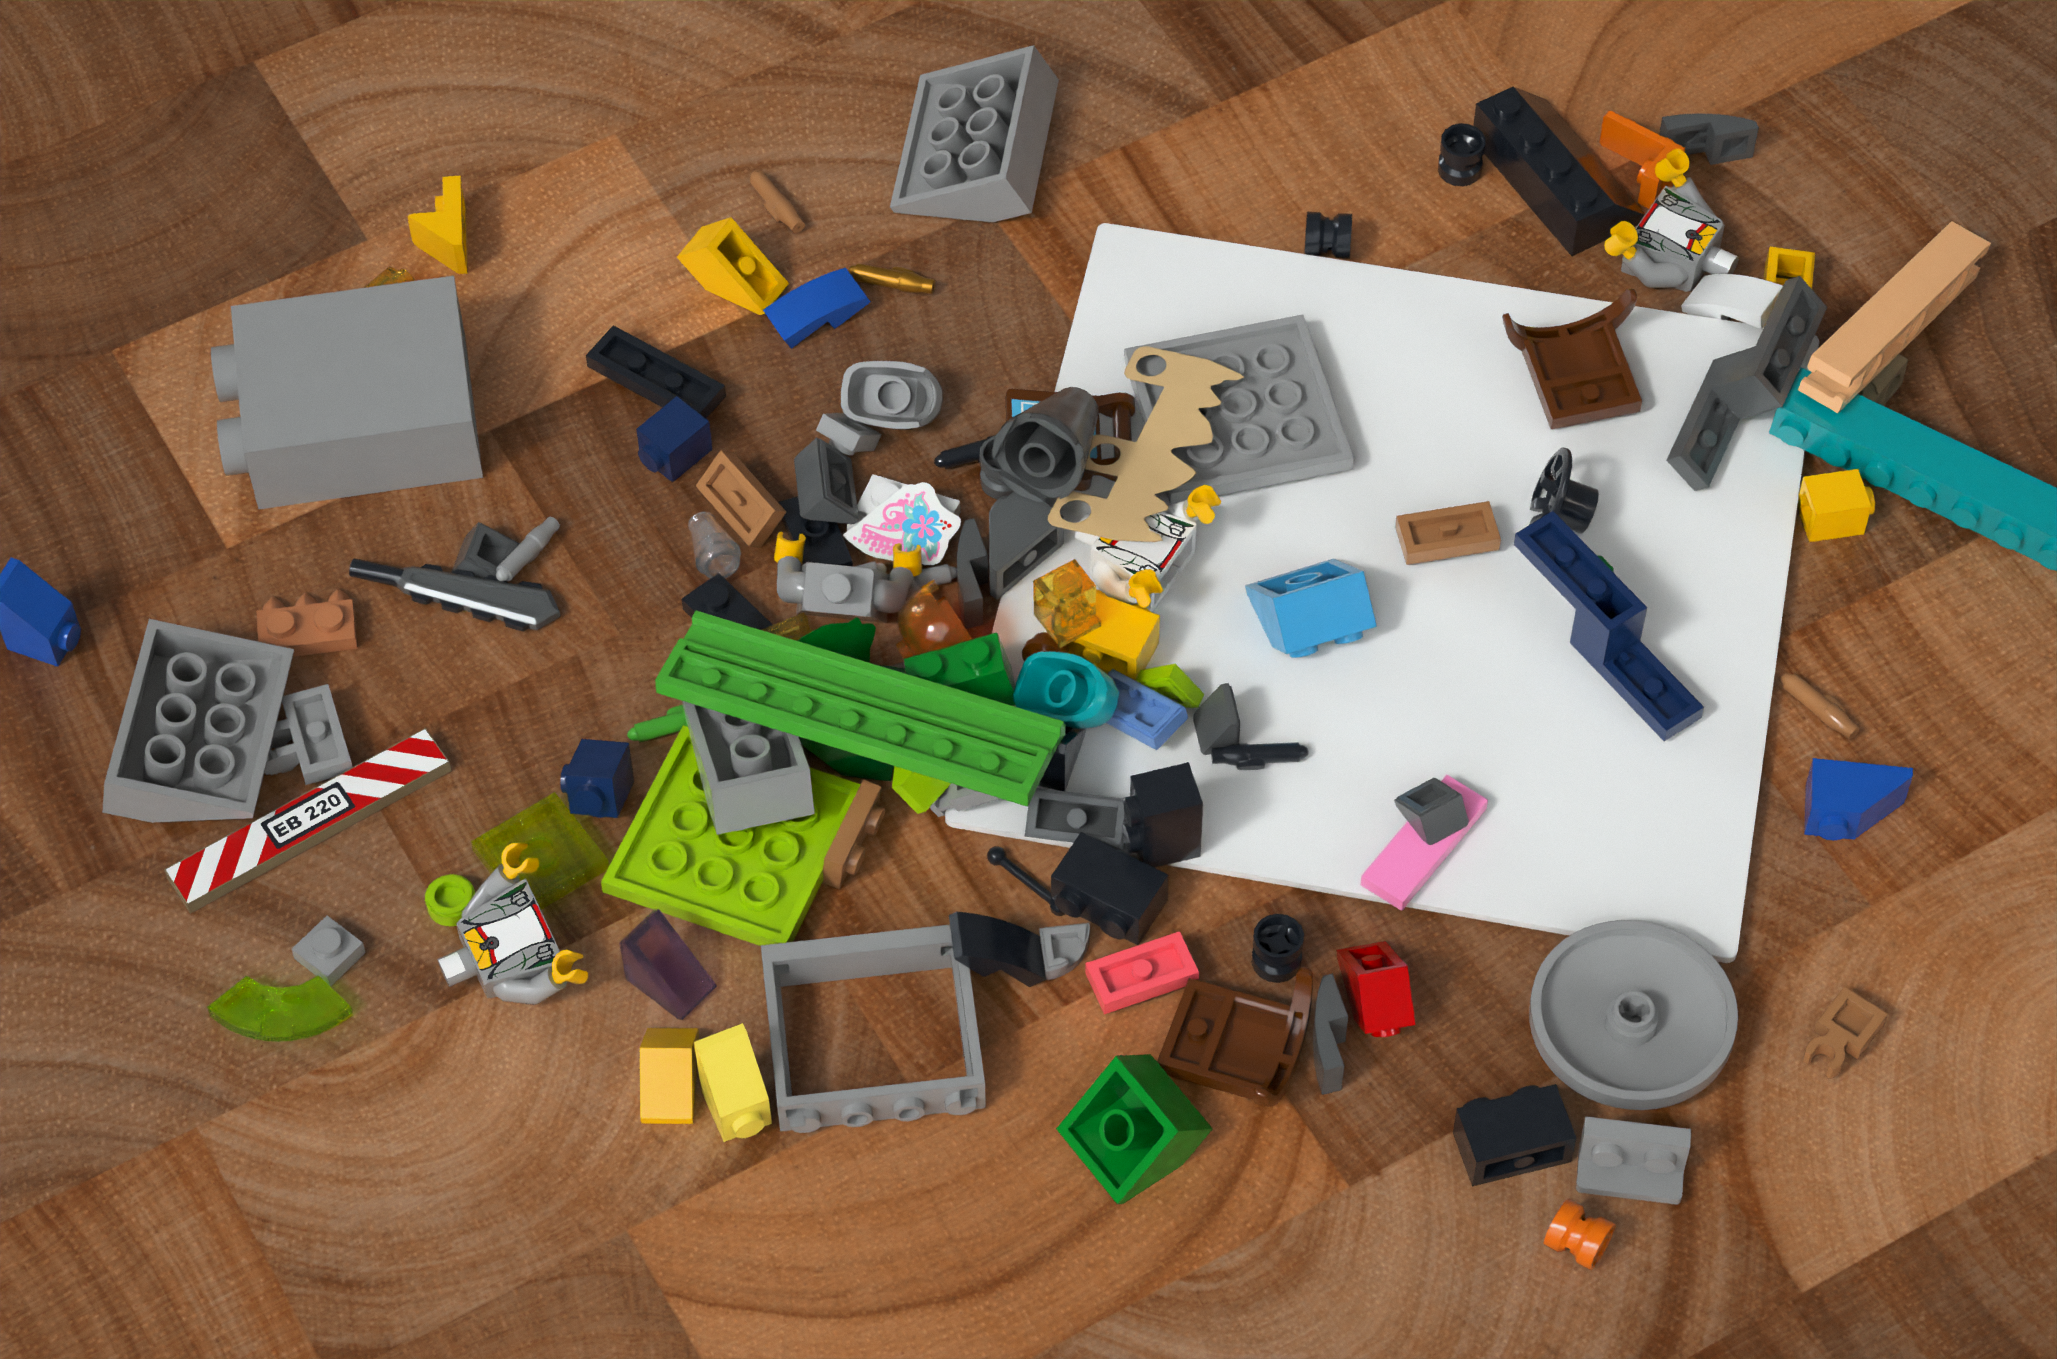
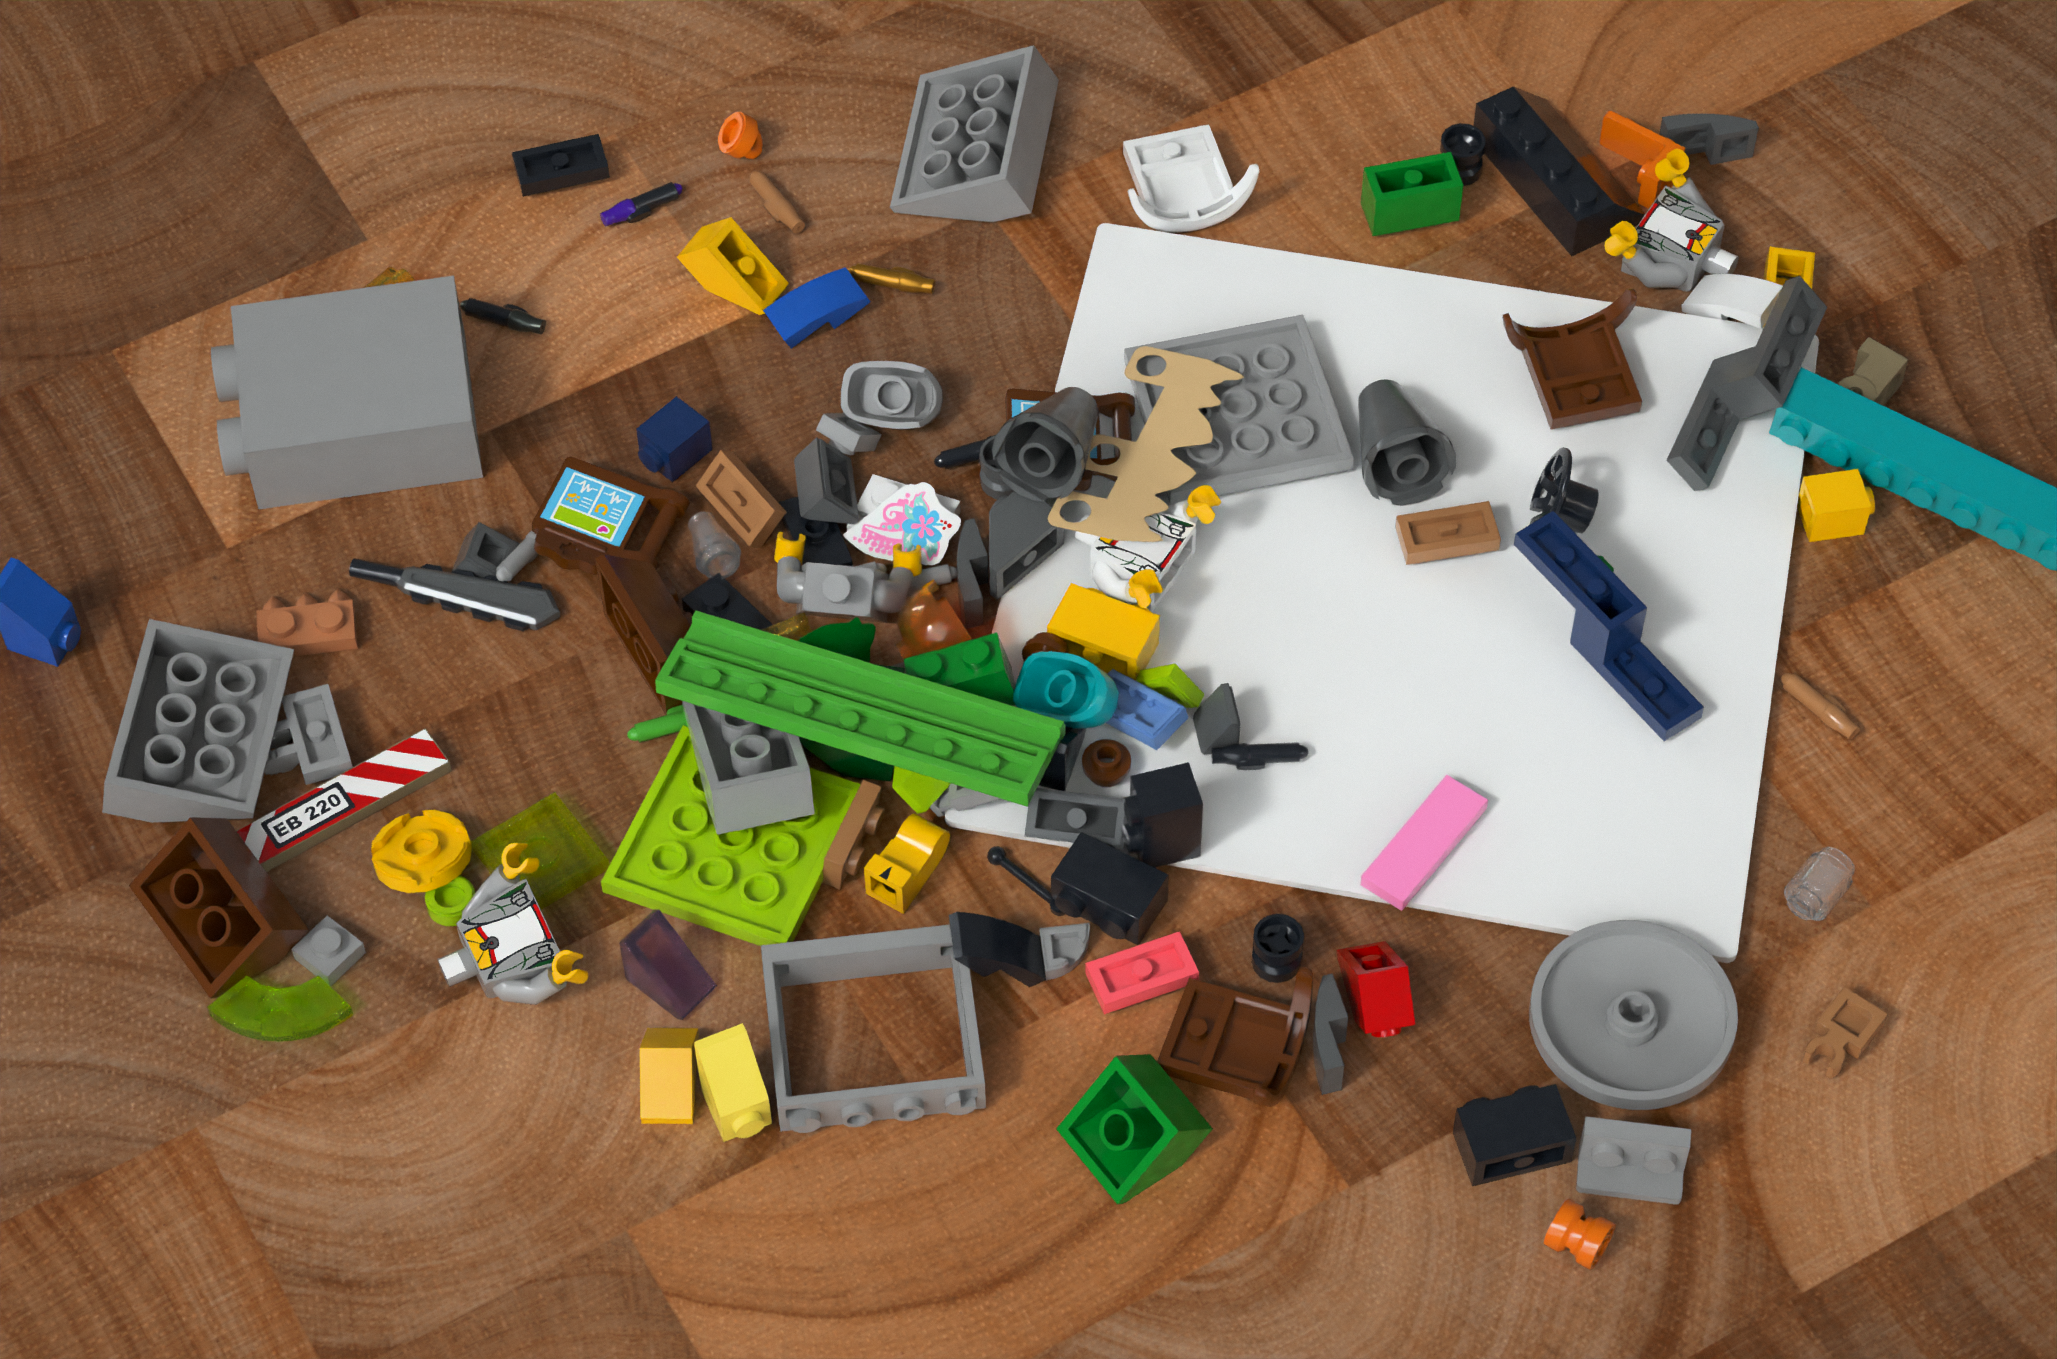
yellow slope [407,176,468,274] -> none
dark blue brick [560,739,634,818] -> none
black plate [586,325,726,418] -> none
clear yellow brick [1033,559,1101,648] -> none
dark azure slope [1245,559,1377,658] -> none
black wheel [1304,211,1352,259] -> none
dark grey slope [1394,778,1469,845] -> none
light nougat piece [1798,221,1991,413] -> none
blue slope [1804,758,1913,840] -> none
none -> reddish brown slope [129,817,309,998]
none -> yellow tile [371,810,472,893]
none -> piece [460,298,546,334]
none -> black plate [512,134,610,197]
none -> piece [532,457,690,575]
none -> reddish brown slope [595,554,692,715]
none -> black piece [600,182,683,227]
none -> orange tile [718,112,763,159]
none -> yellow leg [864,813,950,914]
none -> reddish brown plate [1082,739,1131,787]
none -> white piece [1123,124,1260,233]
none -> dark grey cone [1358,379,1456,506]
none -> green brick [1361,152,1464,236]
none -> clear brick [1784,847,1855,921]

